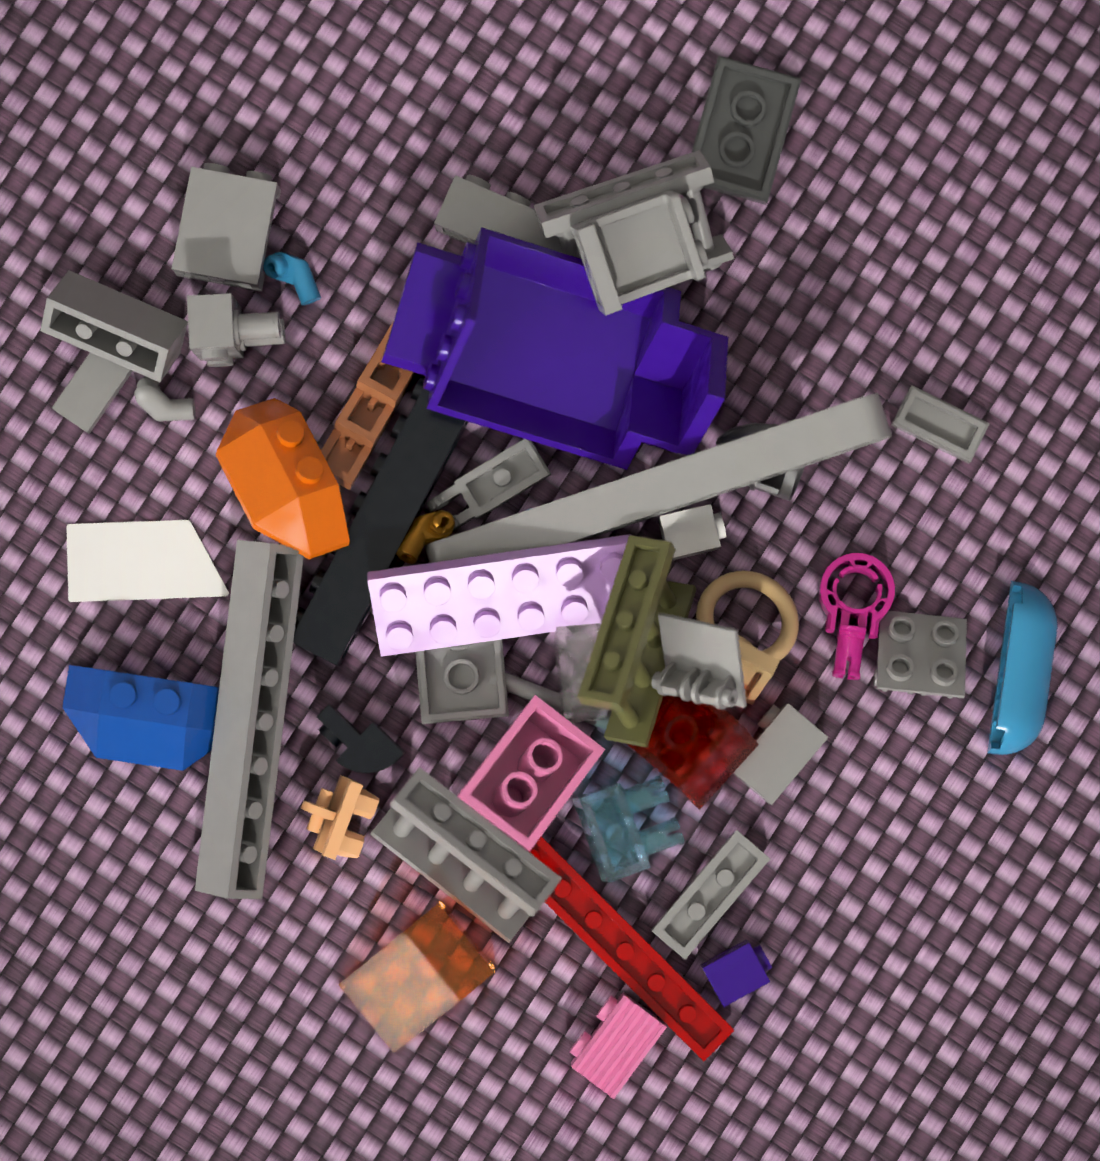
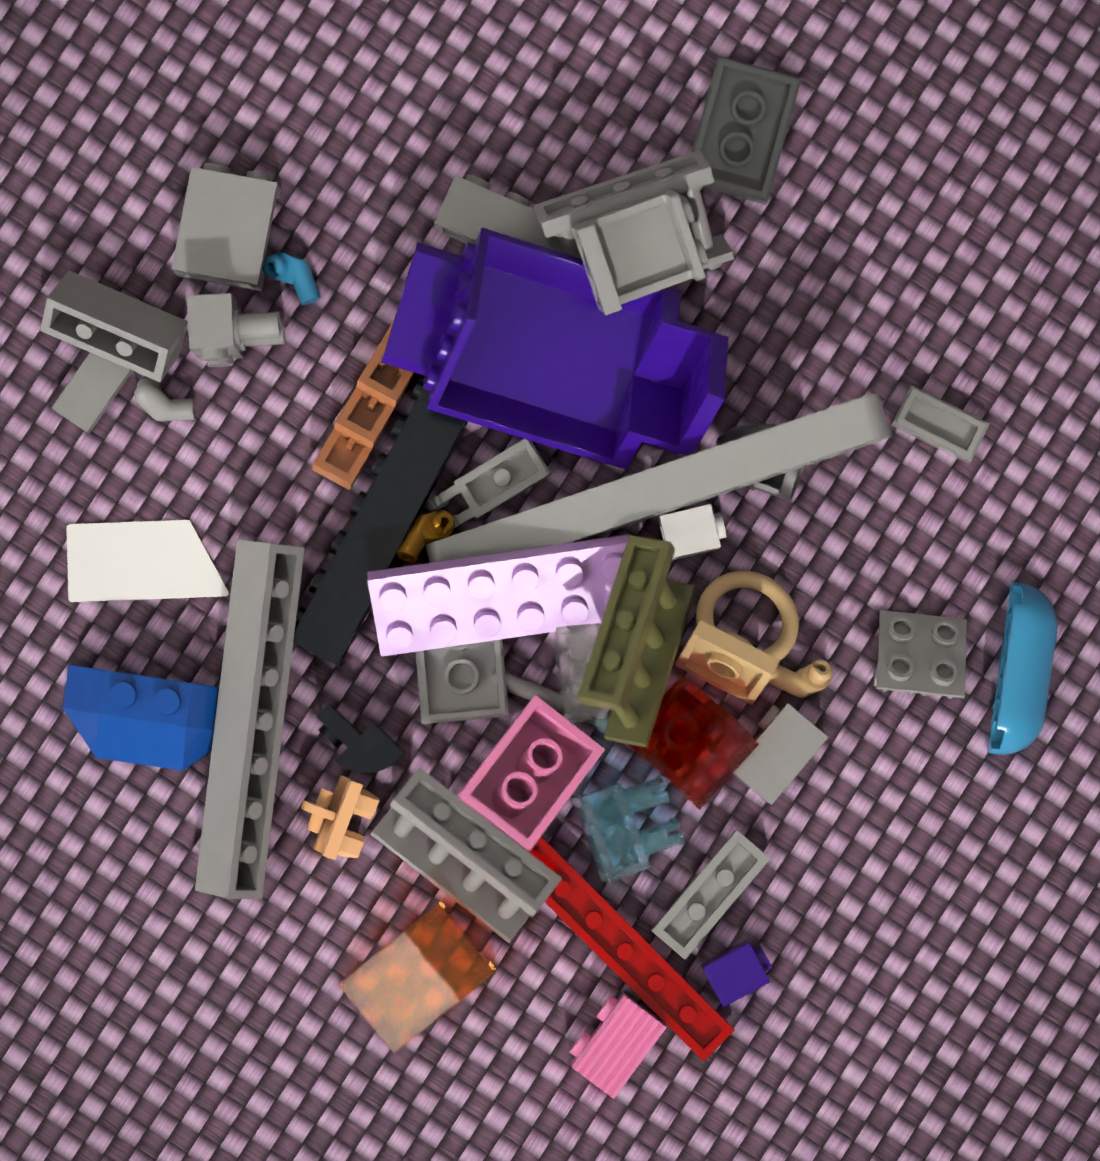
orange wedge [216,398,350,559] -> none
light grey hinge [652,612,747,710] -> none
dark pink pin [819,553,895,680] -> none
none -> tan arm [768,659,833,698]

